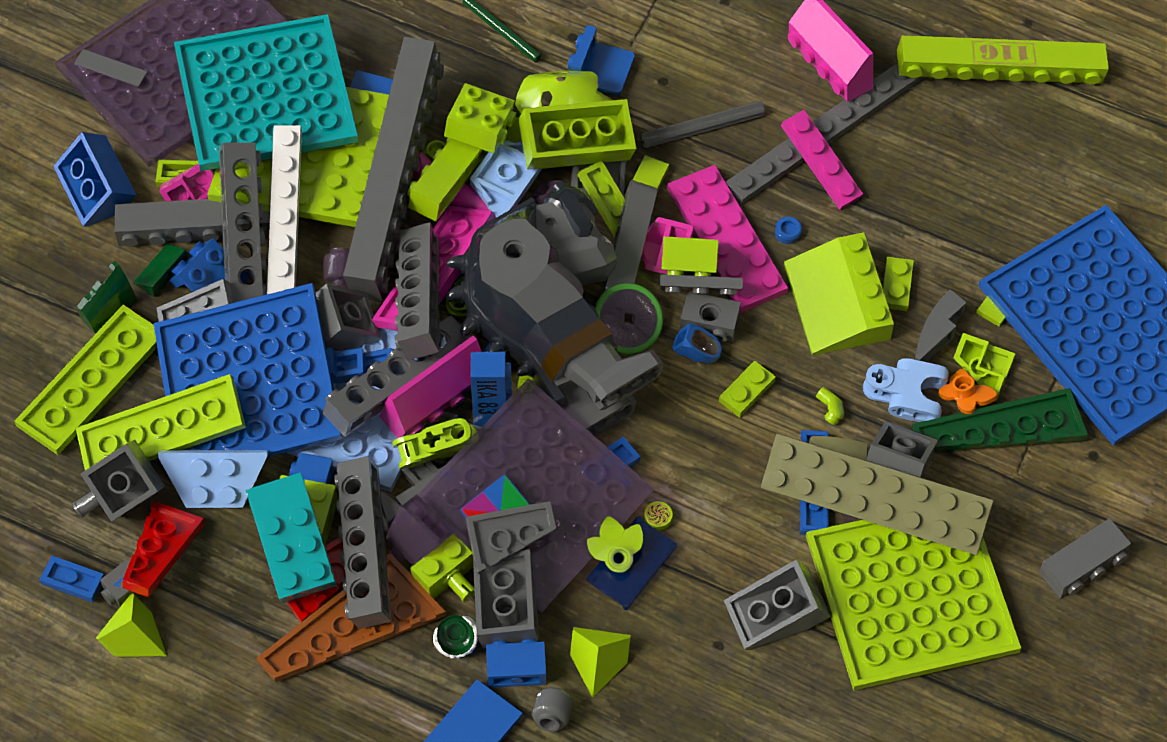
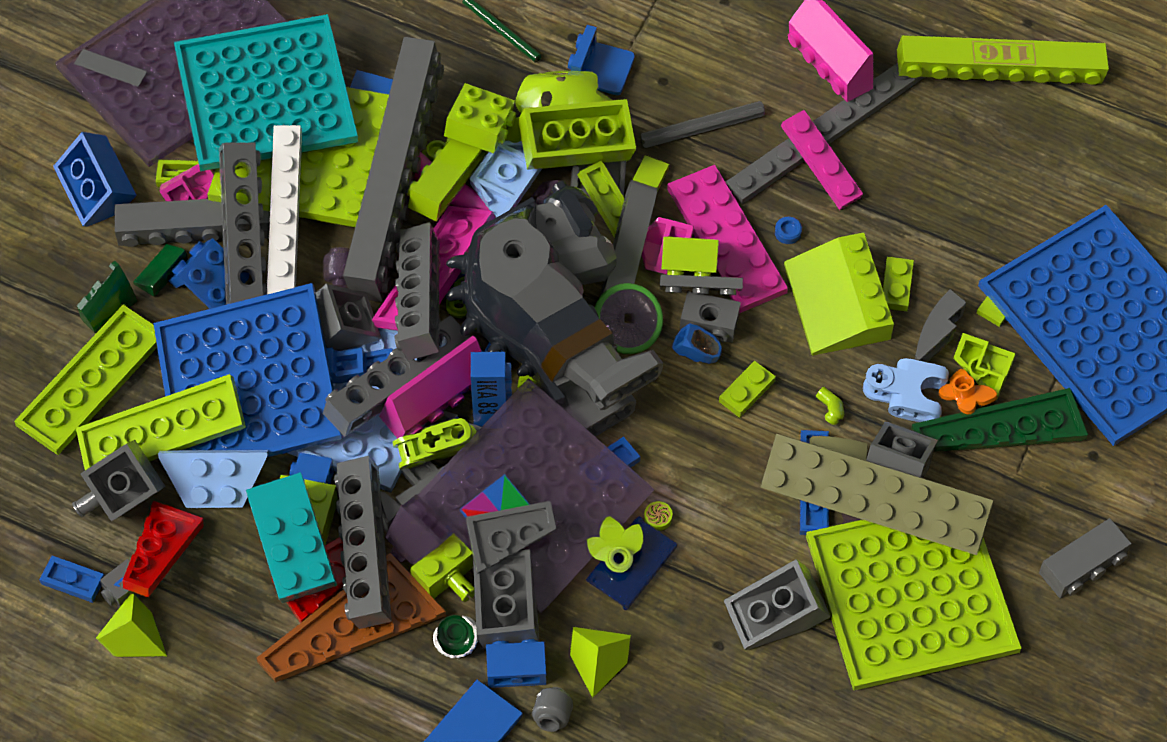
plate [156,279,234,322] -> none

